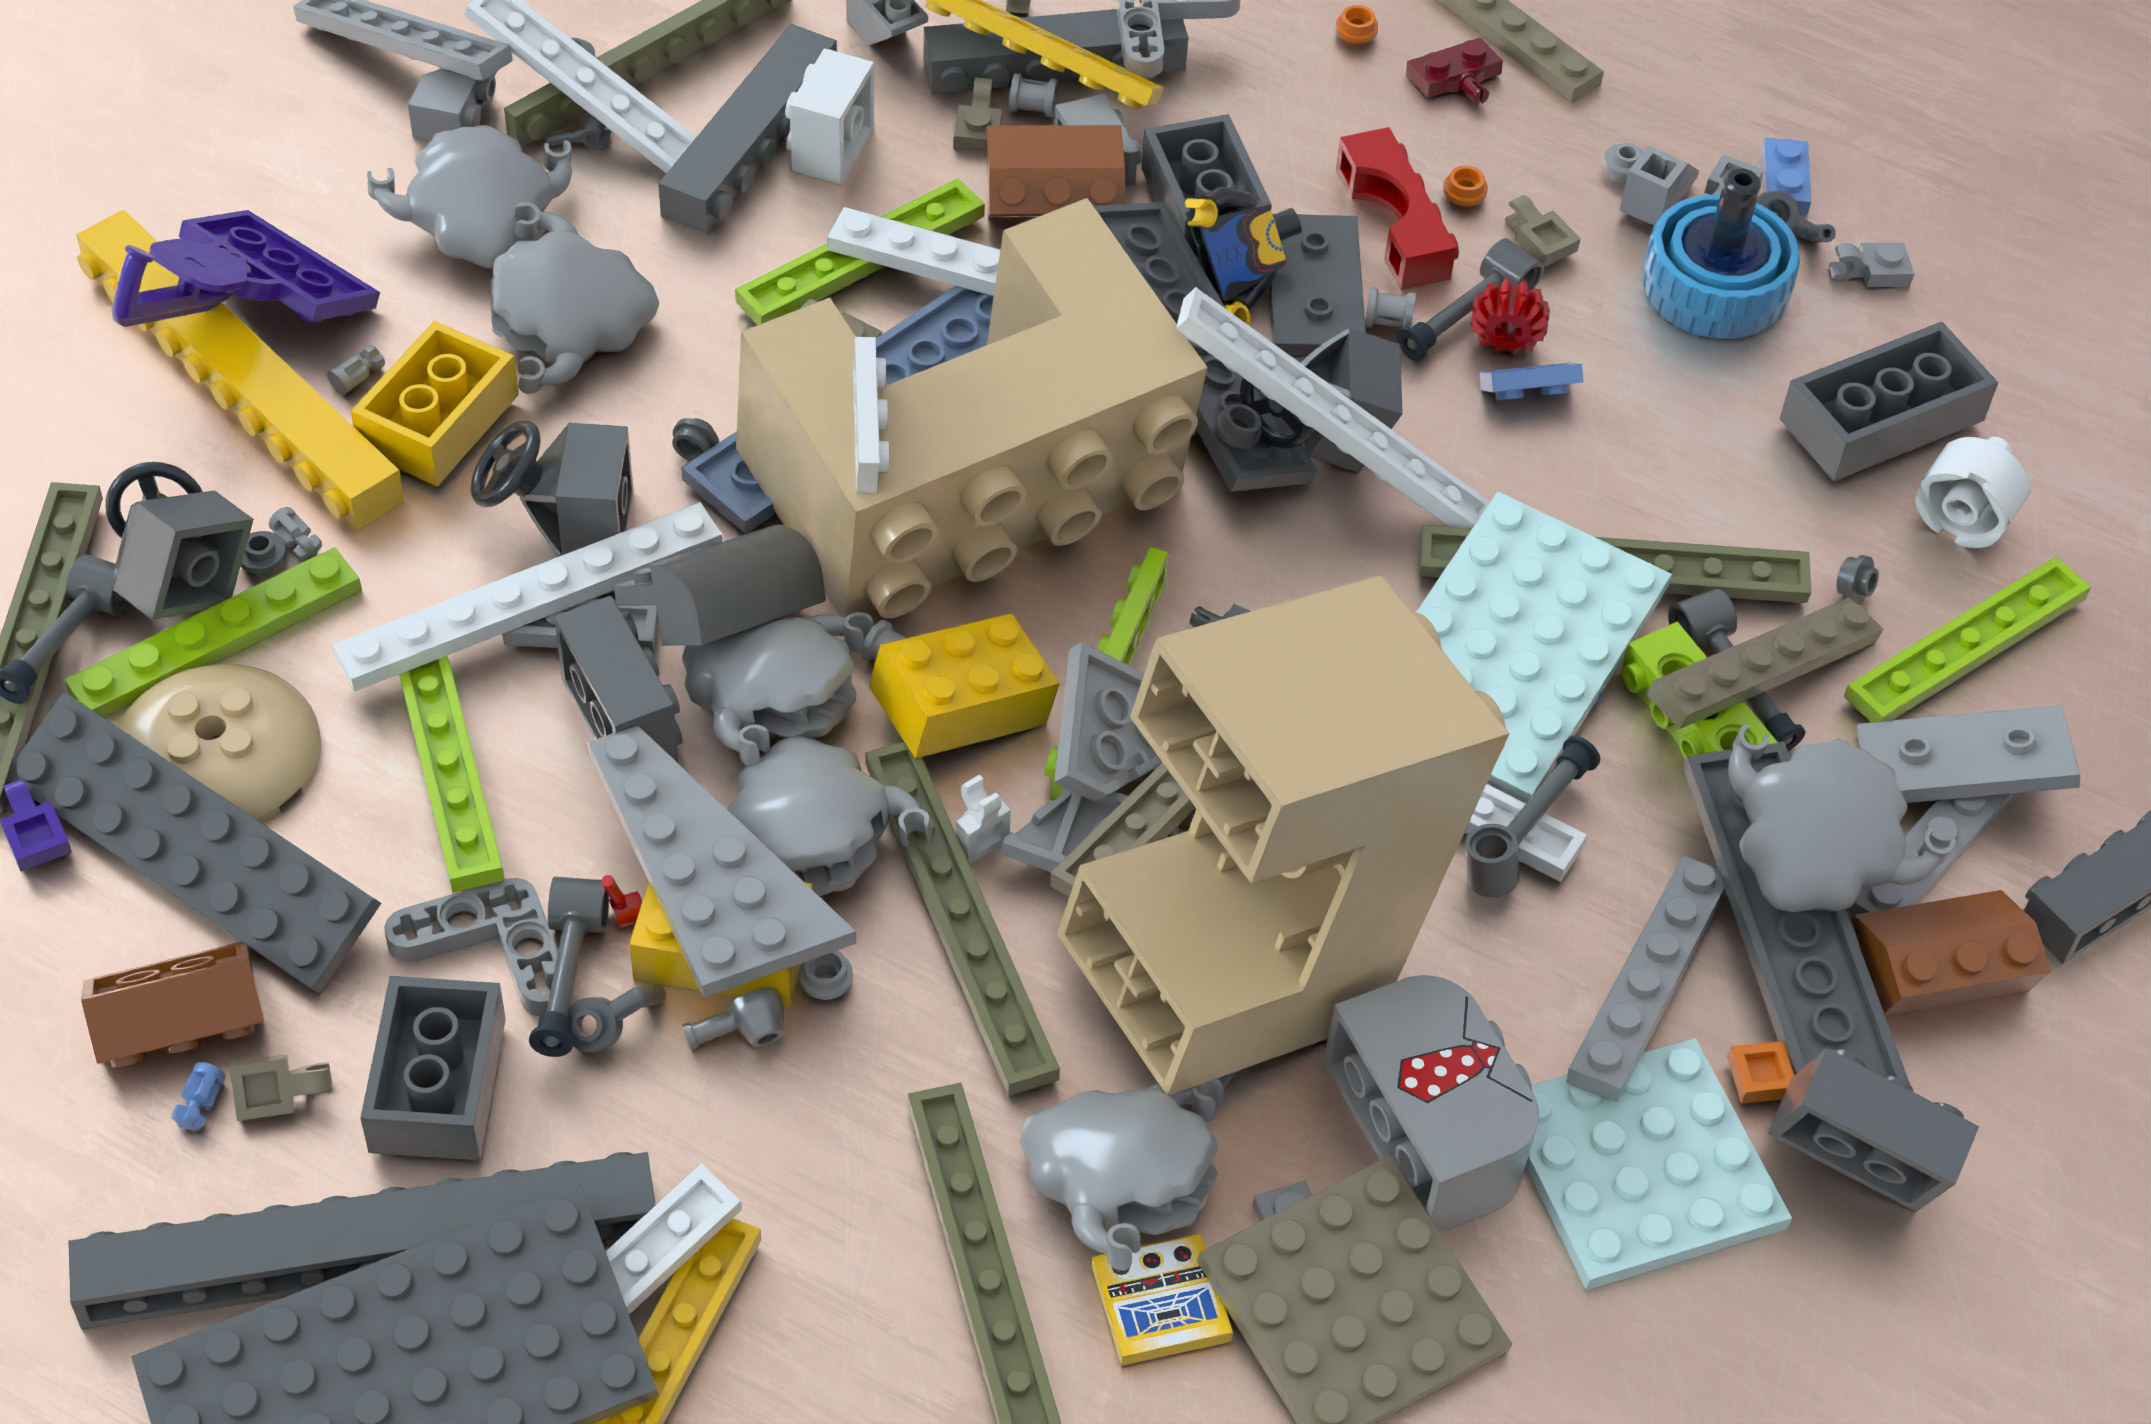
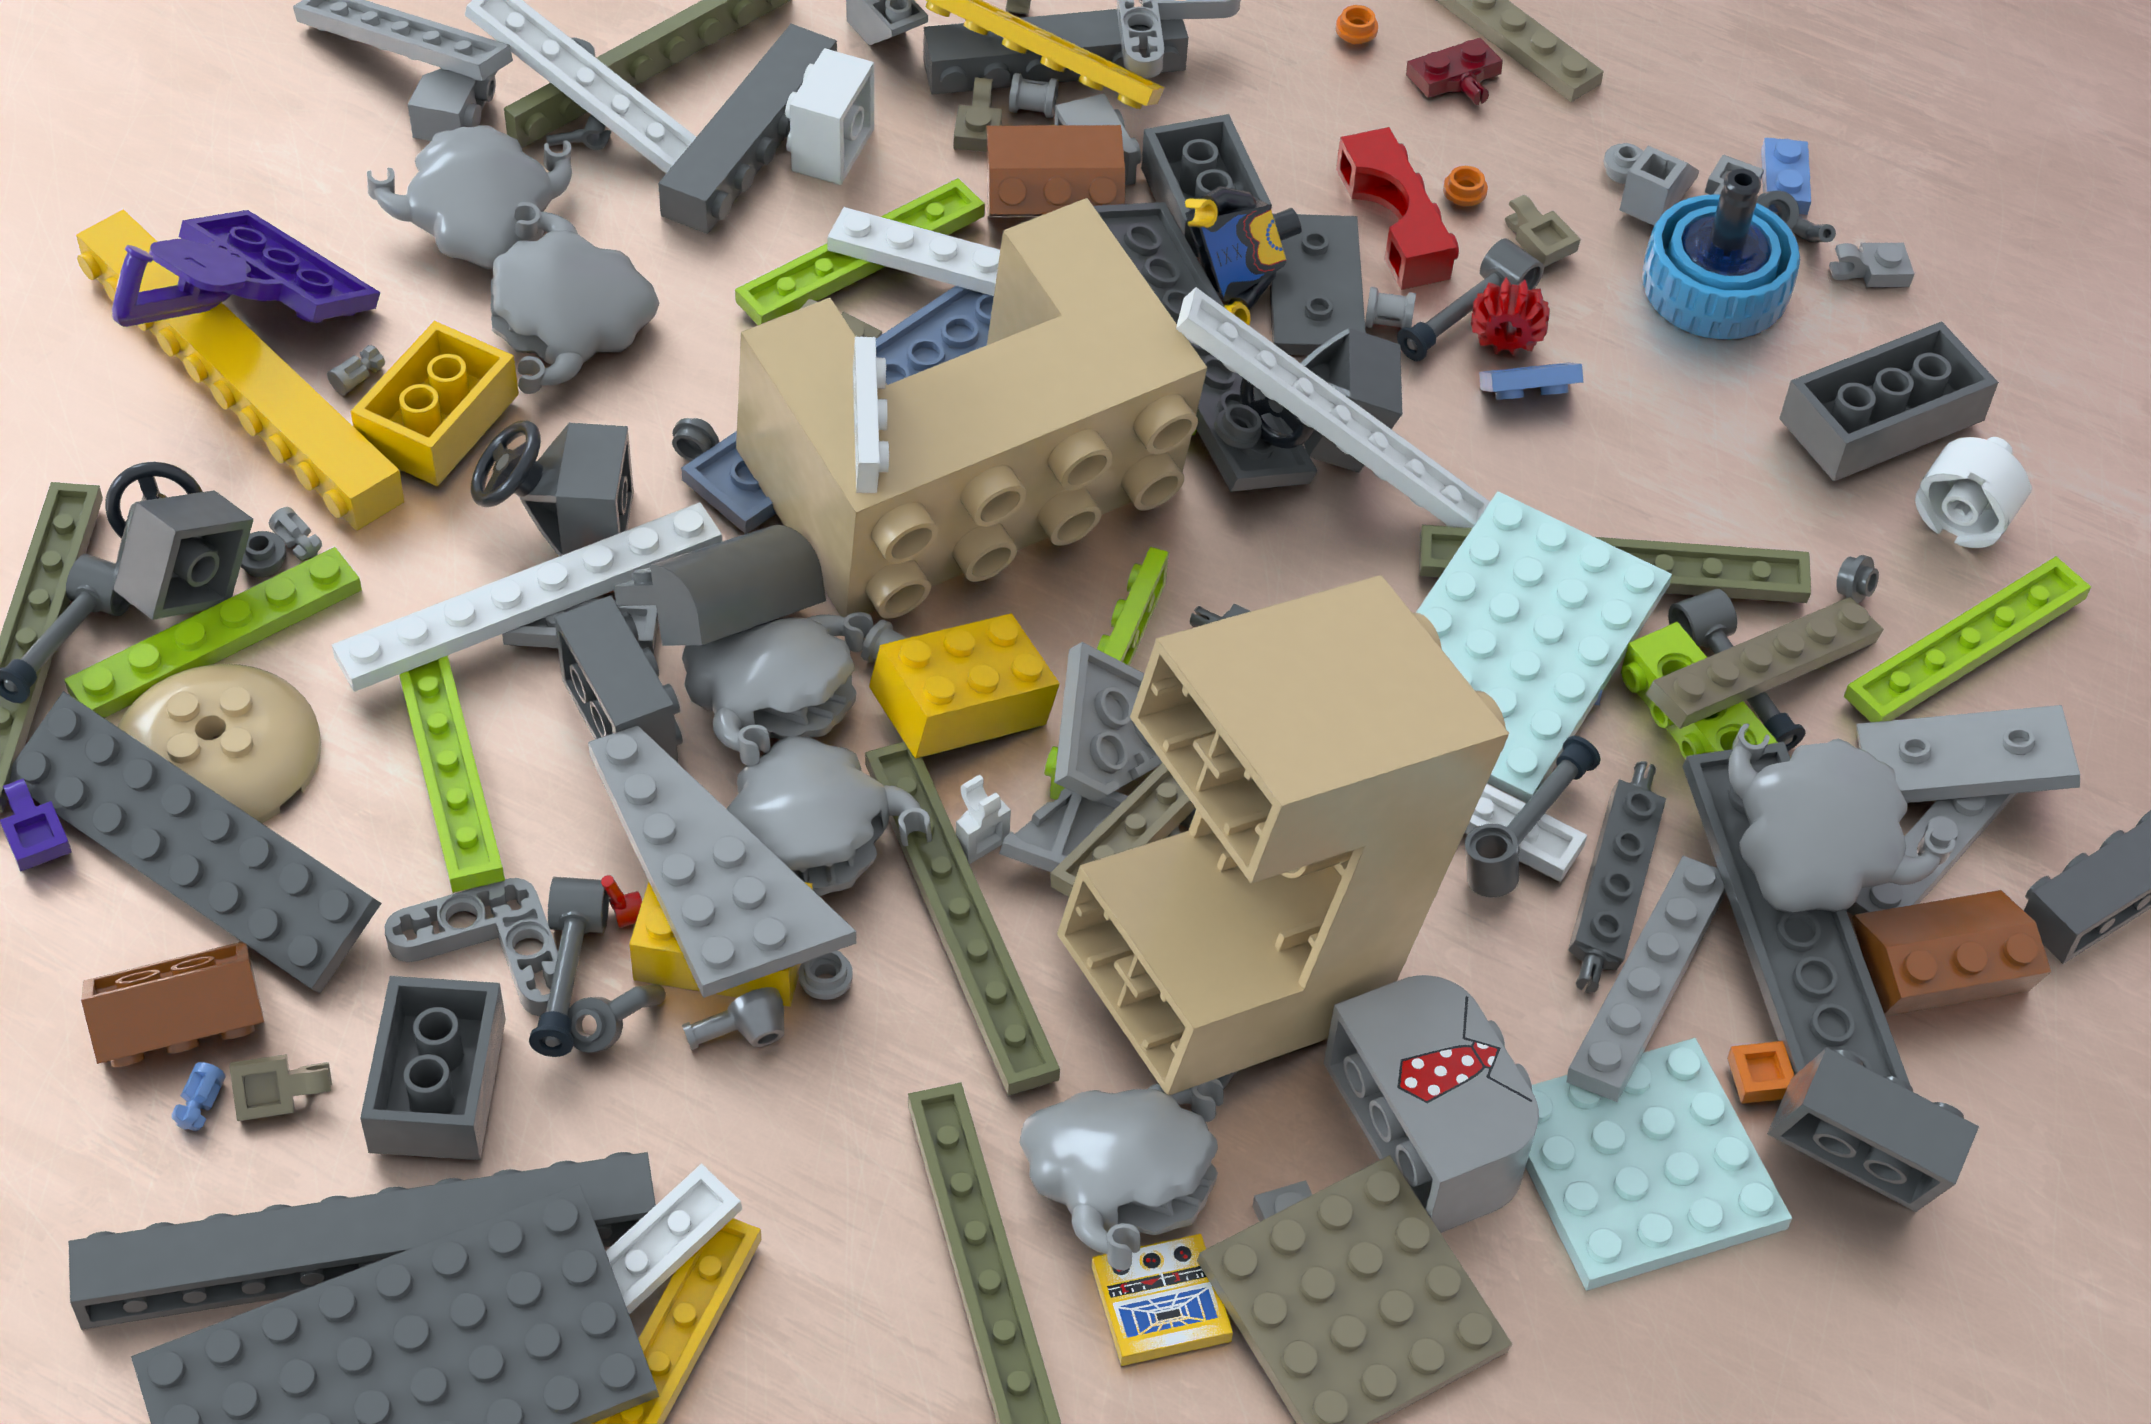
none -> dark grey plate [1568,761,1666,993]

